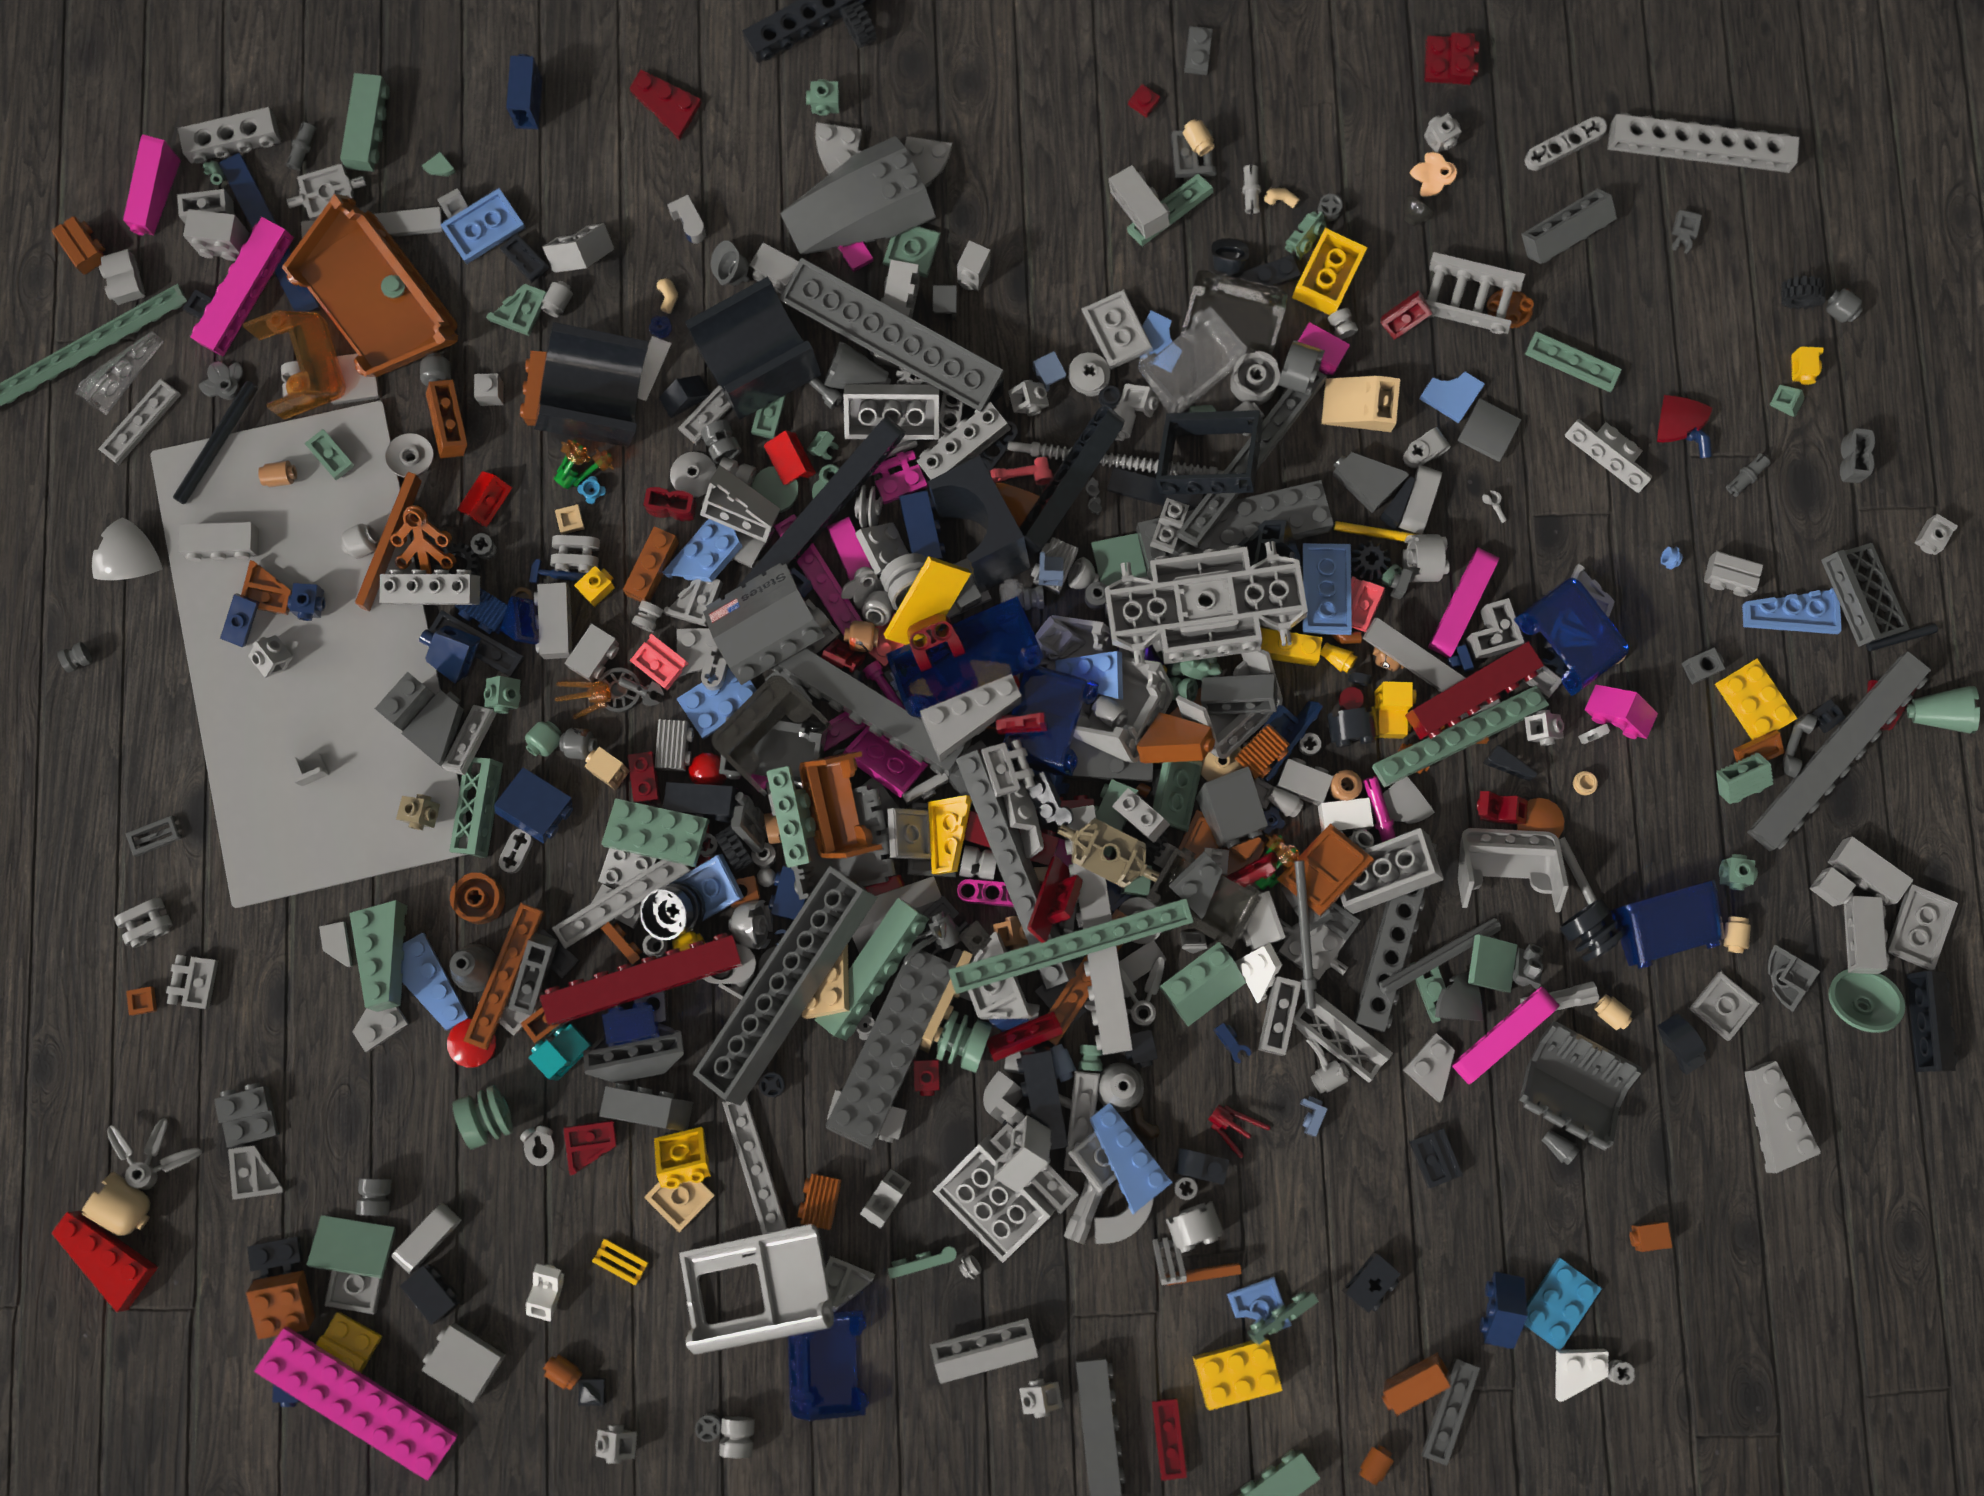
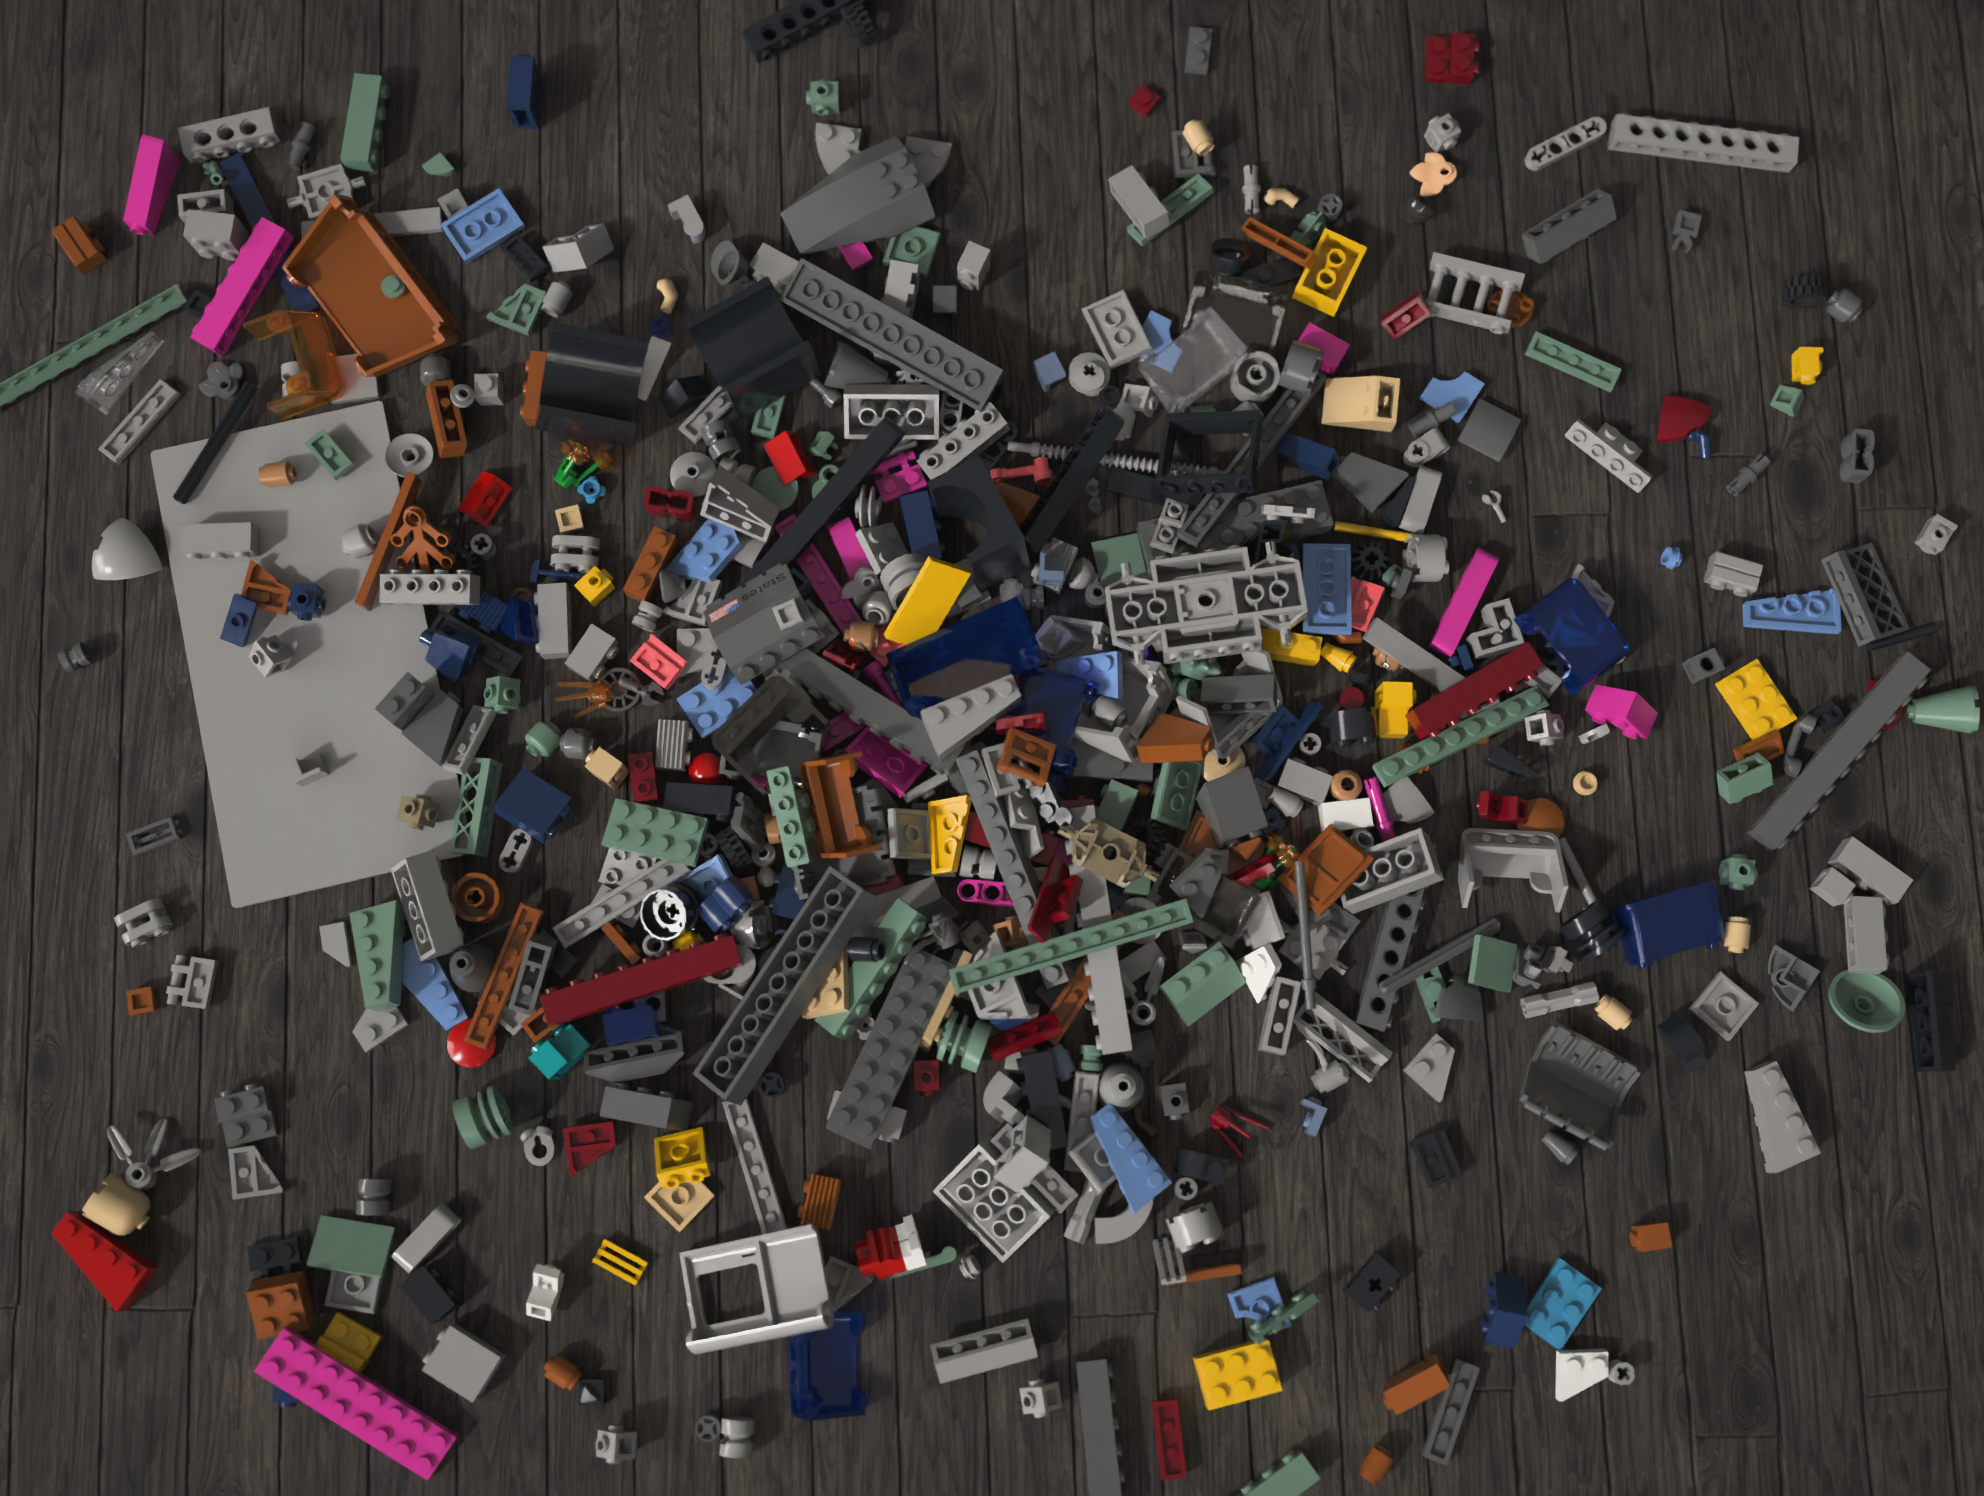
light grey brick [99,249,145,305] -> none
dark red wing [629,69,701,141] -> none
light grey brick [860,1169,911,1228] -> none
dark red piece [907,613,966,672] -> none
light grey brick [1008,380,1049,416] -> none
light grey brick [1112,788,1170,843] -> none
dark blue plate [1213,1023,1252,1064] -> none
dark orange brick [1234,724,1290,779] -> none
light grey wheel [1328,308,1358,340] -> none
dark pink beam [1451,986,1560,1084] -> none
light grey plate [1886,884,1958,971] -> none
none -> light grey brick [391,851,464,962]
none -> light grey plate [450,384,475,408]
none -> dark grey brick [659,570,686,603]
none -> dark blue brick [696,876,754,933]
none -> light grey tile [772,598,805,631]
none -> black brick [847,937,886,963]
none -> red hips [854,1215,926,1281]
none -> dark orange plate [996,728,1056,787]
none -> dark grey brick [1159,1083,1190,1120]
none -> dark orange piece [1241,217,1319,270]
none -> light grey wing [1261,505,1315,524]
none -> dark blue brick [1275,432,1341,481]
none -> dark grey pin [1408,401,1457,438]
none -> light grey tile [1542,946,1573,973]

